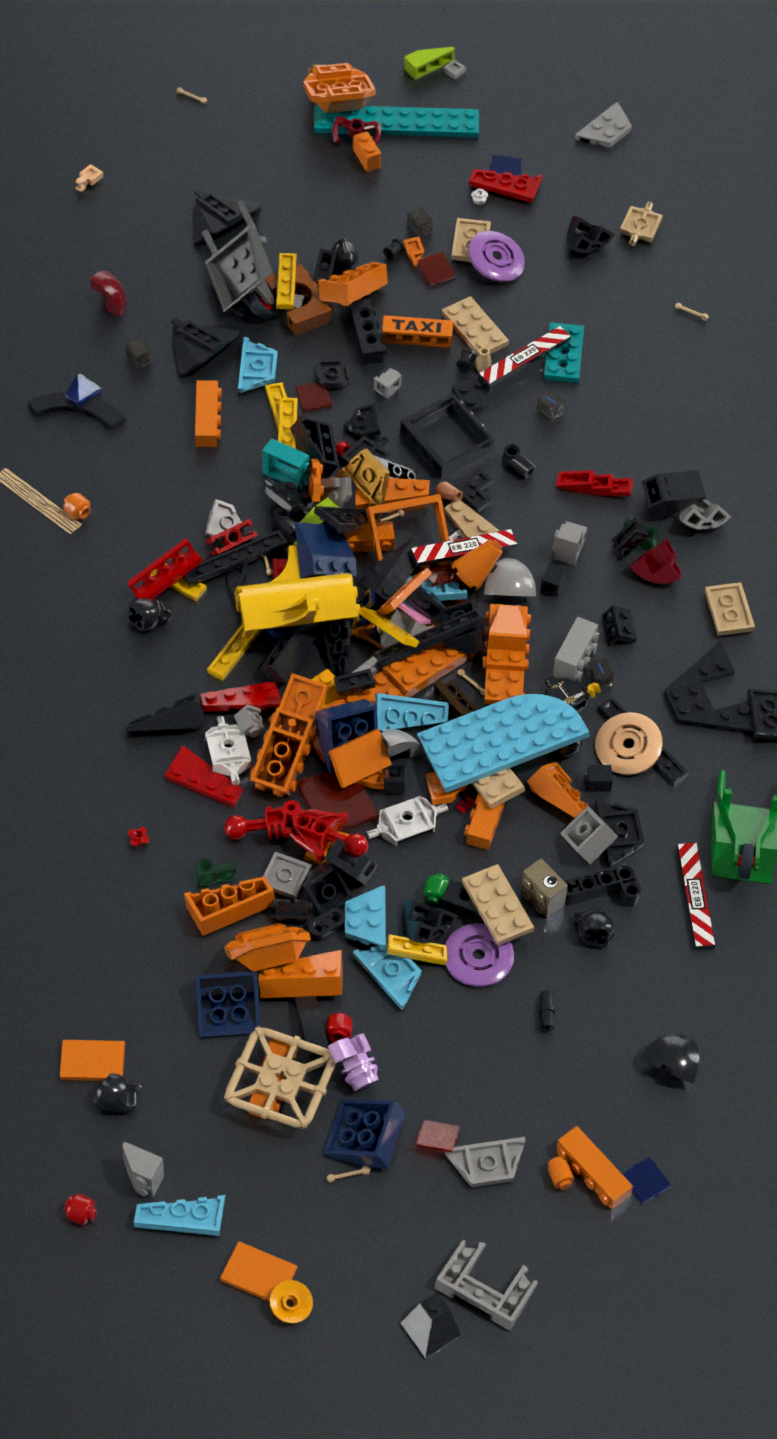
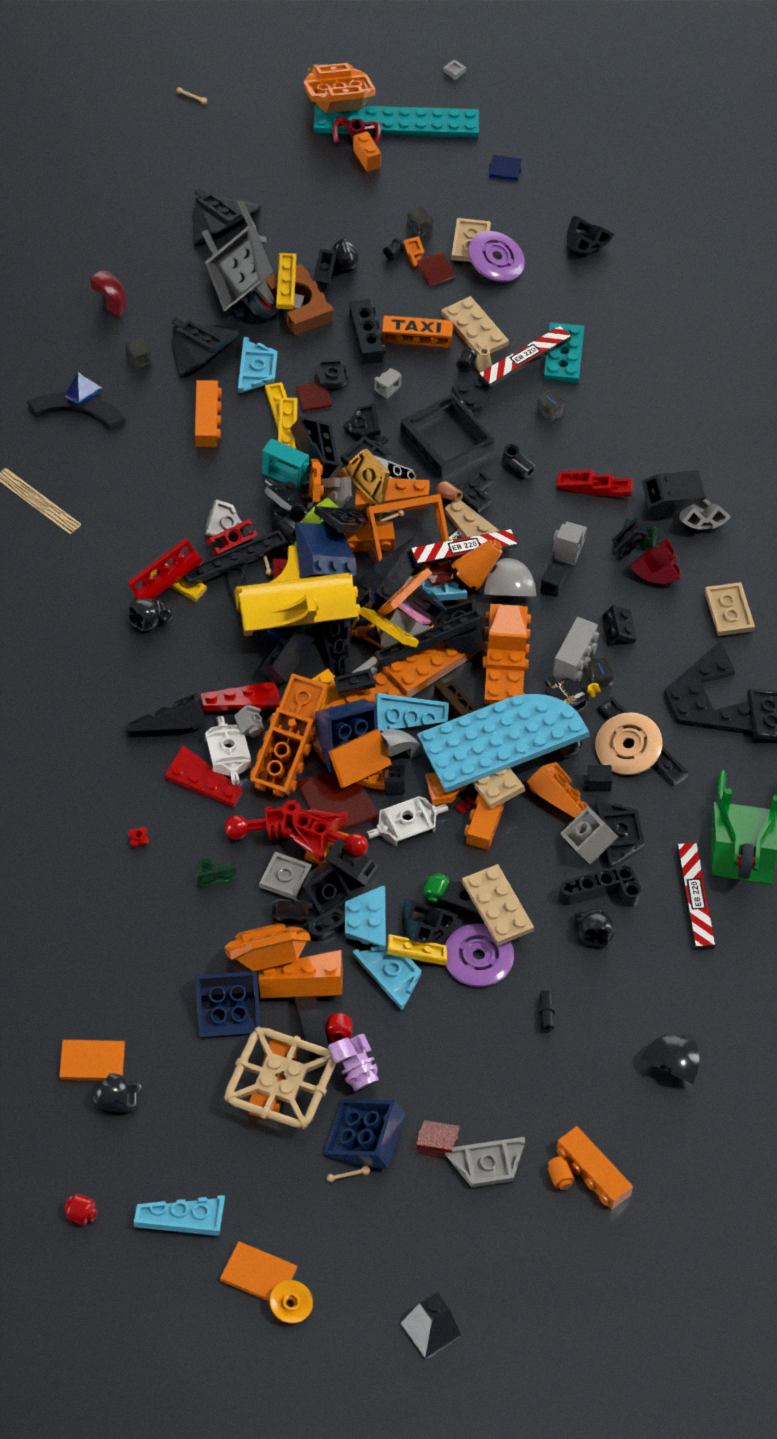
orange head [63,493,91,520] -> none
light nougat plate [75,164,103,192] -> none
light grey slope [122,1142,164,1197] -> none
orange wedge [184,877,275,936] -> none
yellow tile [207,624,262,681] -> none
orange wedge [318,262,388,306] -> none
red plate [335,441,351,458] -> none
lime slope [404,47,455,80] -> none
light grey wedge [434,1240,538,1331] -> none
tan hinge [457,669,485,695] -> none
red wing [469,169,543,203] -> none
white plate [471,189,488,205] -> none
dark tan brick [521,858,568,918] -> none
light grey wing [575,102,632,148] -> none
tan plate [620,201,663,246] -> none
clear blue piece [622,1157,671,1204] -> none
tan hinge [675,303,708,321] -> none

